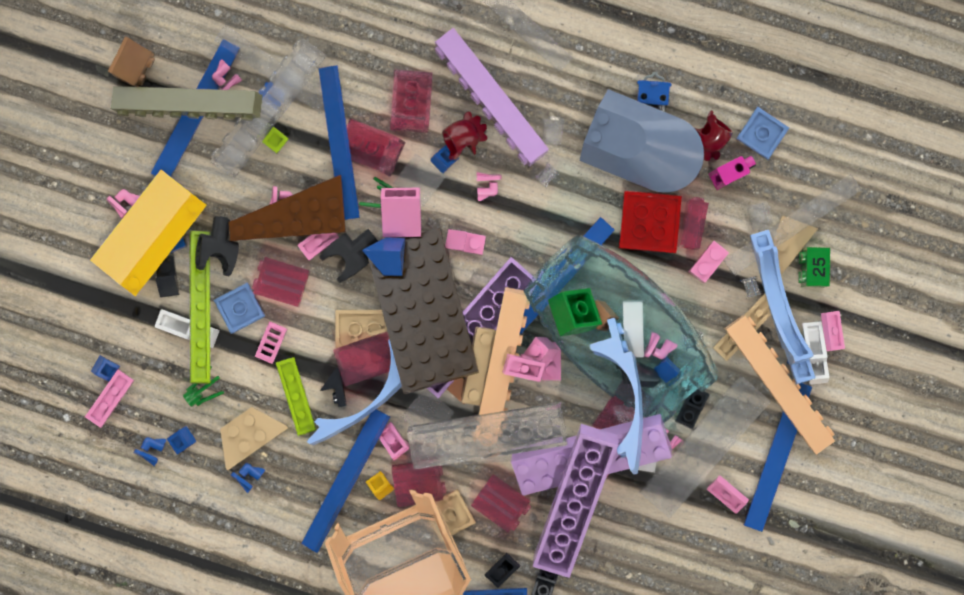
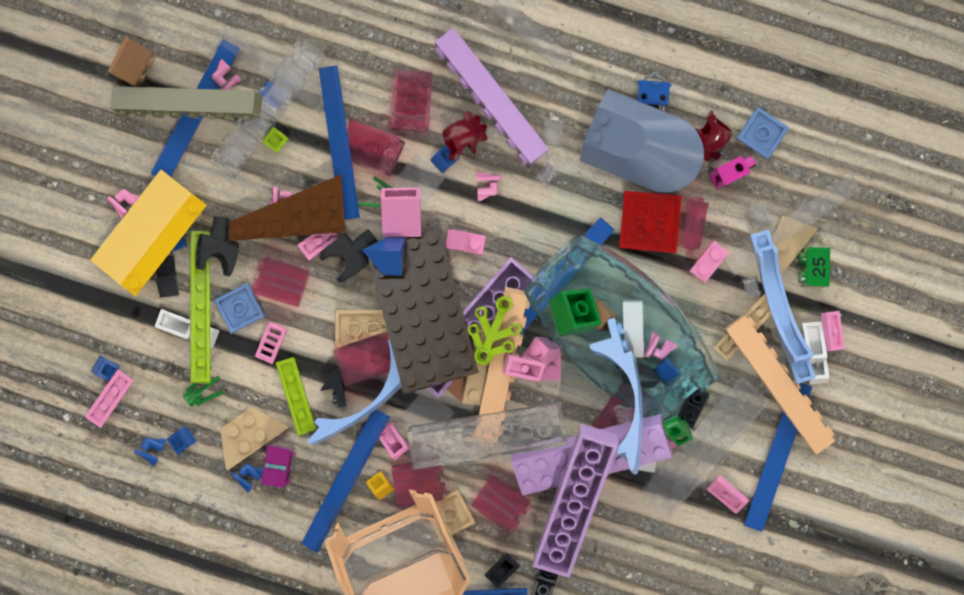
none -> magenta container [261,444,296,488]
none -> lime plant [468,296,523,365]
none -> green leg [663,416,693,446]

